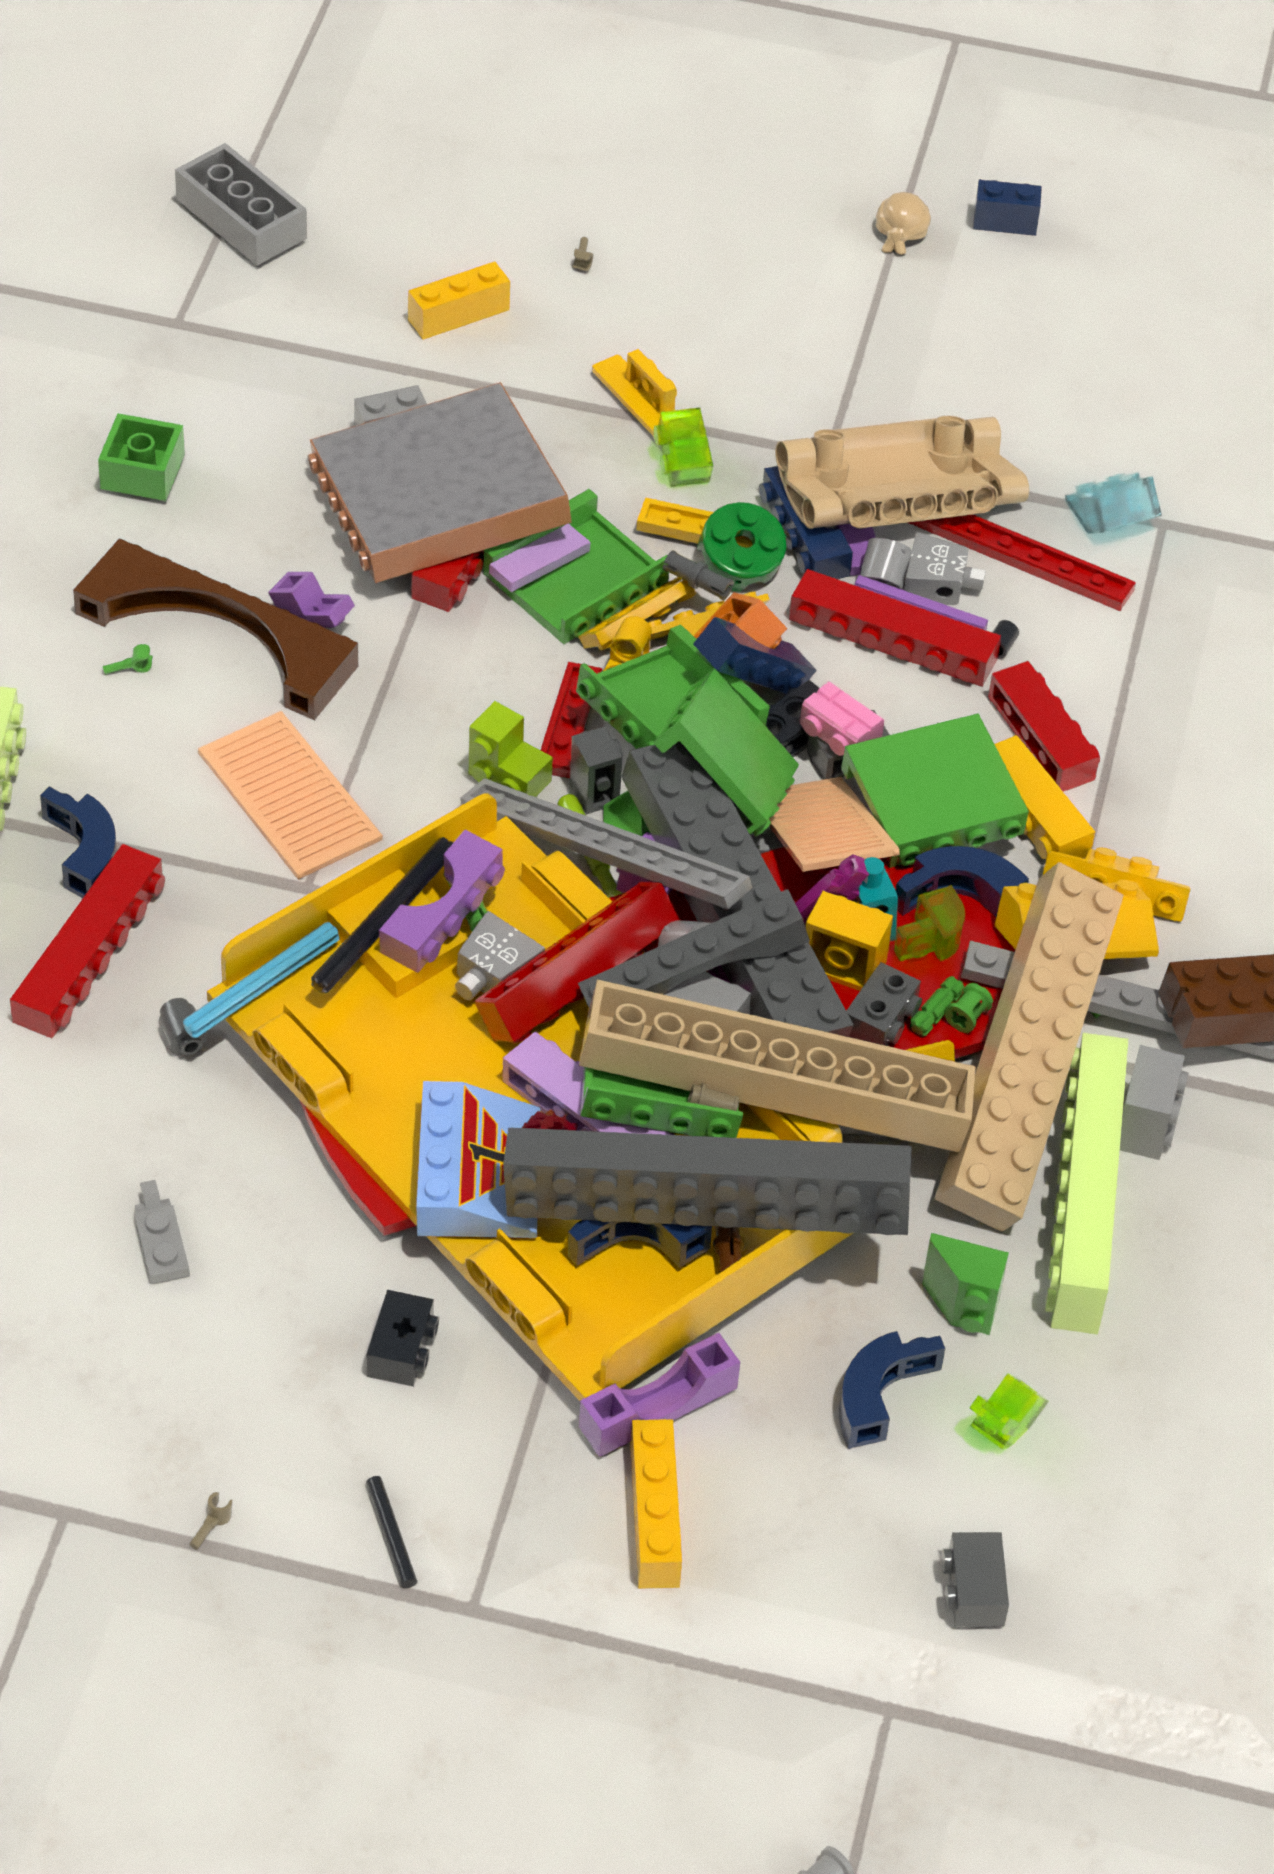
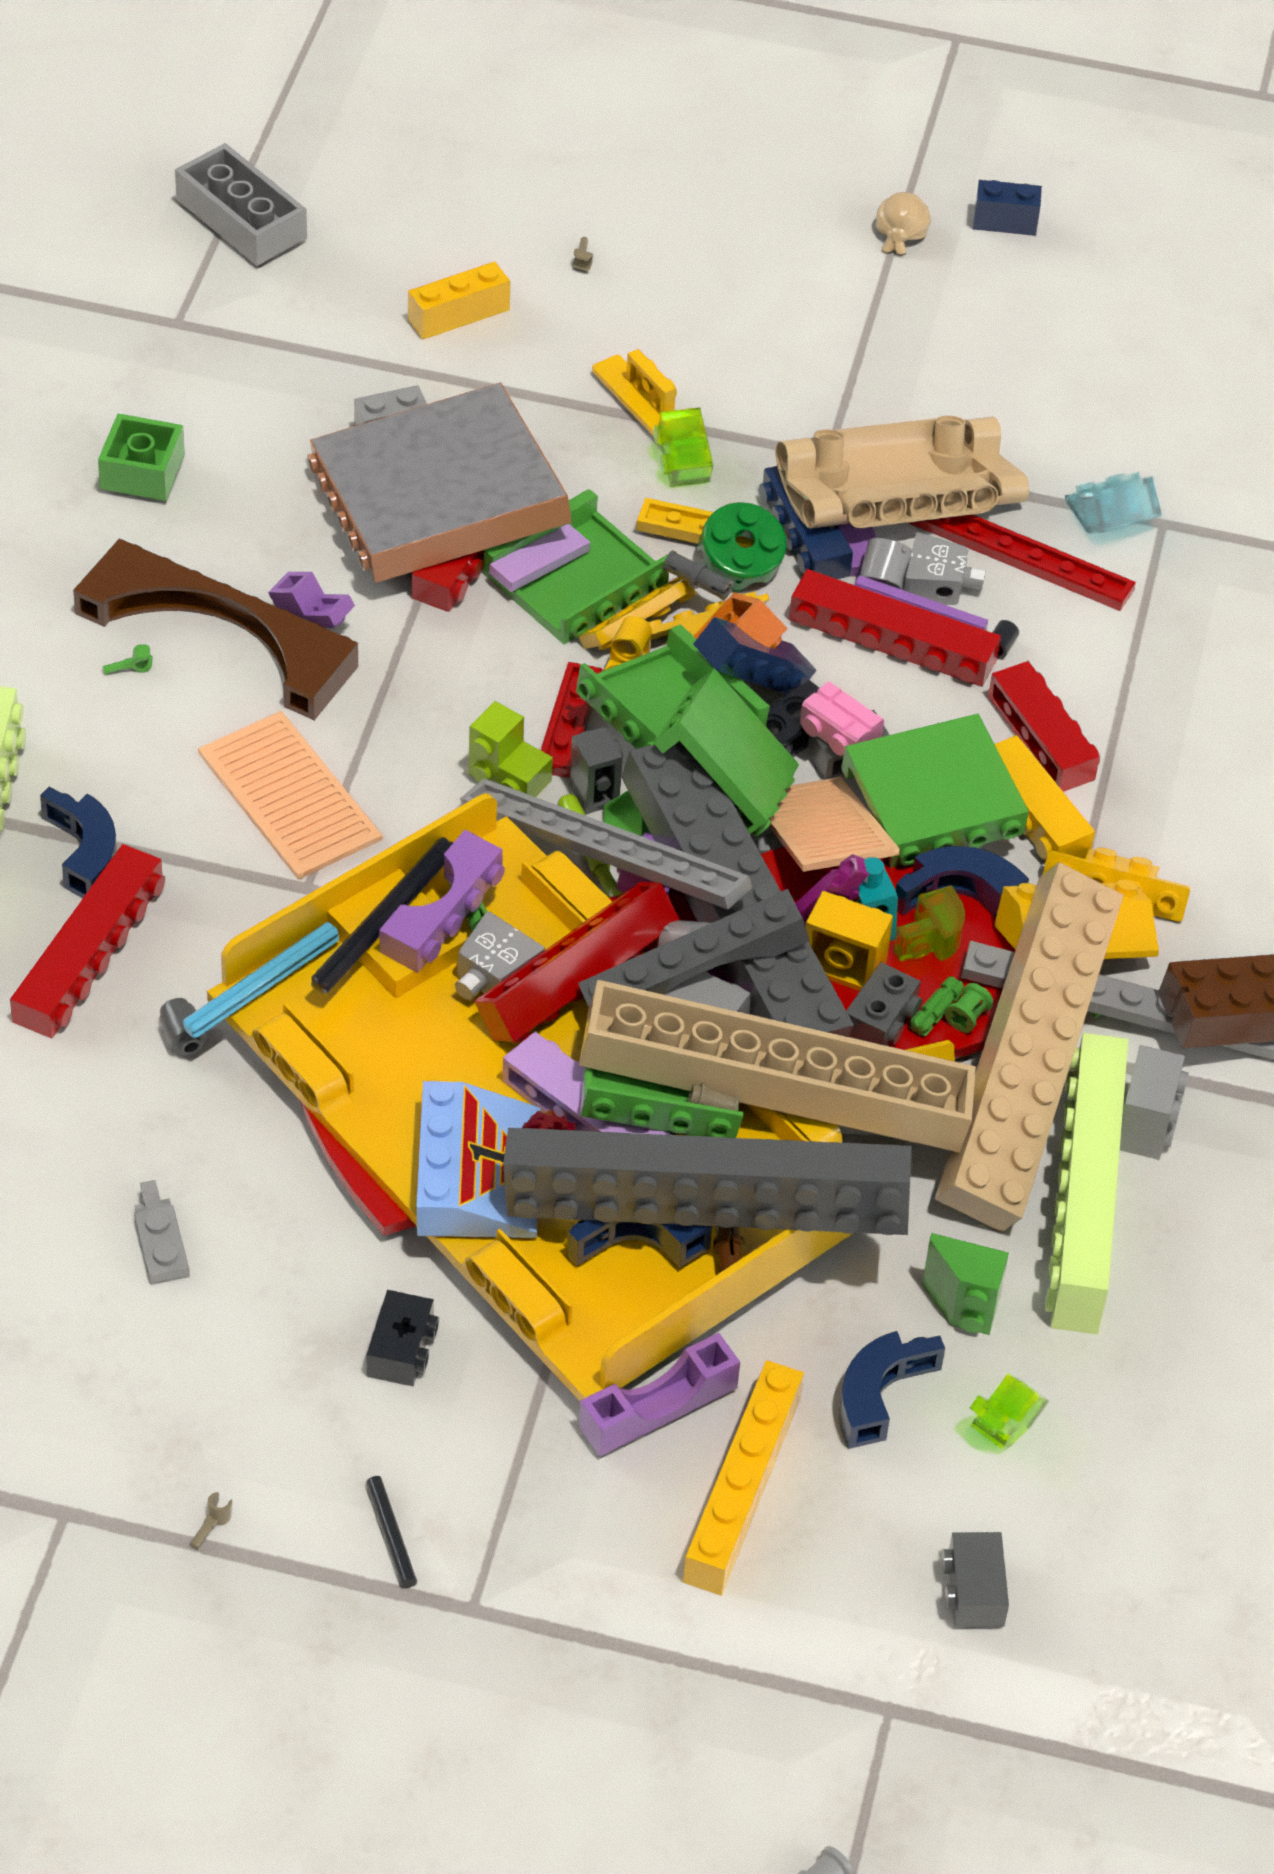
yellow brick [630,1419,682,1589] -> none
none -> yellow brick [683,1360,804,1596]

